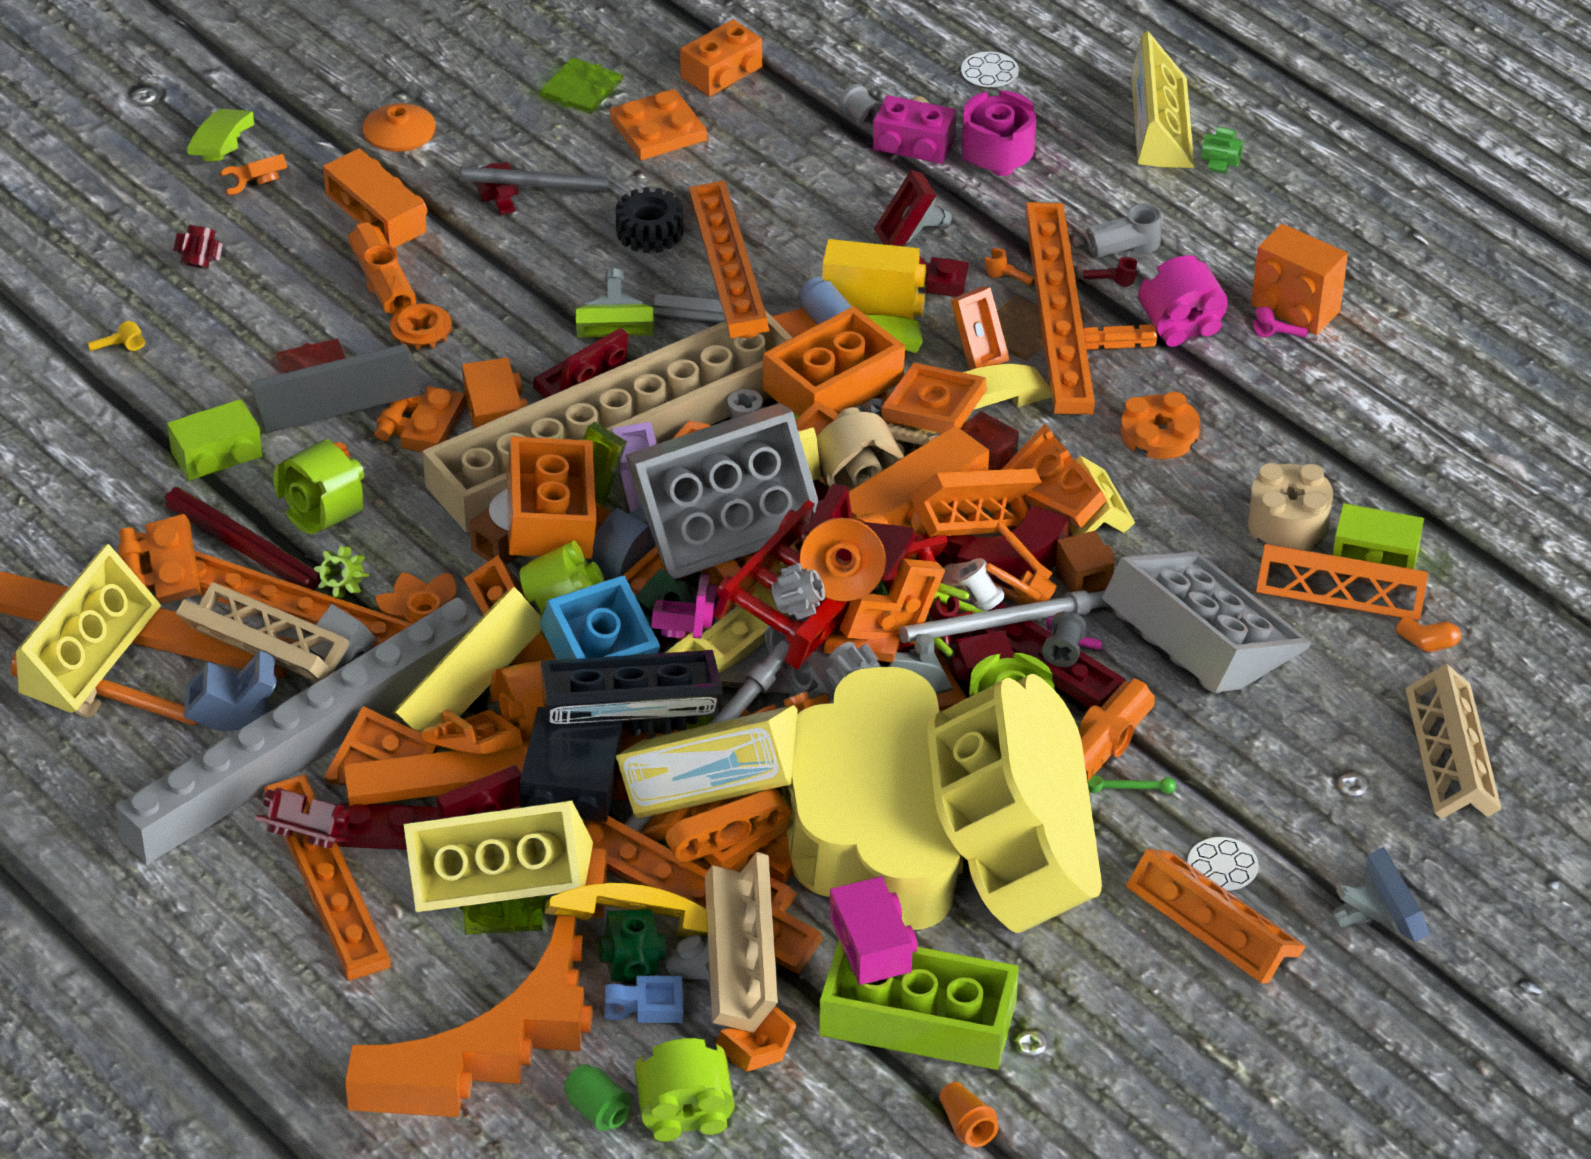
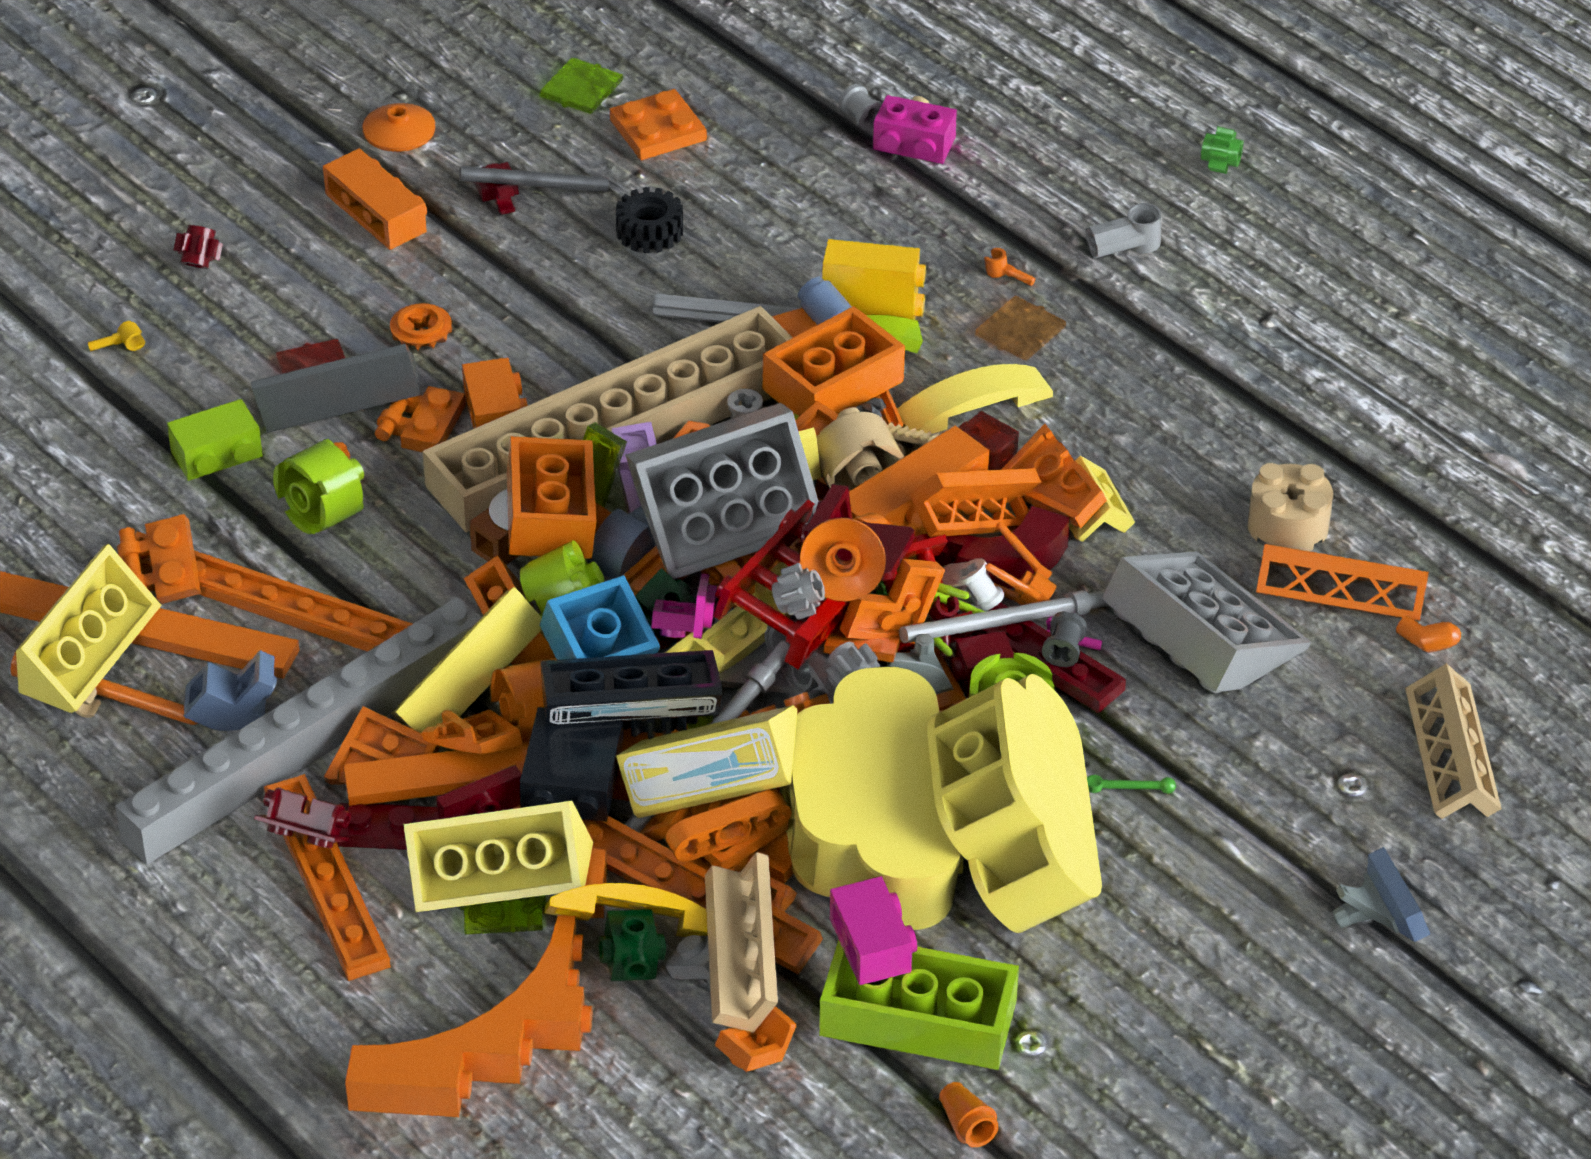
dark red axle [164,487,321,590] -> none
tan fence [176,582,350,682] -> none
lime slope [187,109,254,161] -> none
orange plate [219,154,287,196] -> none
light grey brick [307,604,378,671] -> none
lime gear [314,546,369,598] -> none
orange piece [348,222,416,315] -> none
orange plate [375,572,457,624] -> none
dark red bracket [533,328,629,399] -> none
bright green brick [564,1064,632,1131] -> none
lime piece [576,268,654,338] -> none
medium blue plate [604,976,683,1023] -> none
lime brick [634,1038,735,1142] -> none
orange brick [680,19,762,97] -> none
orange plate [689,180,769,338] -> none
dark red piece [874,170,952,247] -> none
orange plate [881,362,987,434] -> none
dark red plate [919,256,969,297] -> none
orange piece [950,286,1010,370] -> none
white sticker [961,52,1019,87] -> none
dark pink brick [962,90,1036,176] -> none
orange plate [1025,202,1095,415] -> none
dark orange brick [1055,531,1115,593] -> none
orange piece [1078,678,1155,782] -> none
dark red hand [1083,257,1137,287] -> none
orange axle [1083,324,1157,350] -> none
orange plate [1120,392,1200,459] -> none
orange fence [1125,849,1306,983] -> none
light yellow slope [1131,31,1195,168] -> none
dark pink brick [1138,255,1228,347] -> none
white sticker [1187,837,1259,891] -> none
orange brick [1251,223,1348,335] -> none
dark pink hand [1252,306,1308,338] -> none
lime brick [1333,503,1424,569] -> none

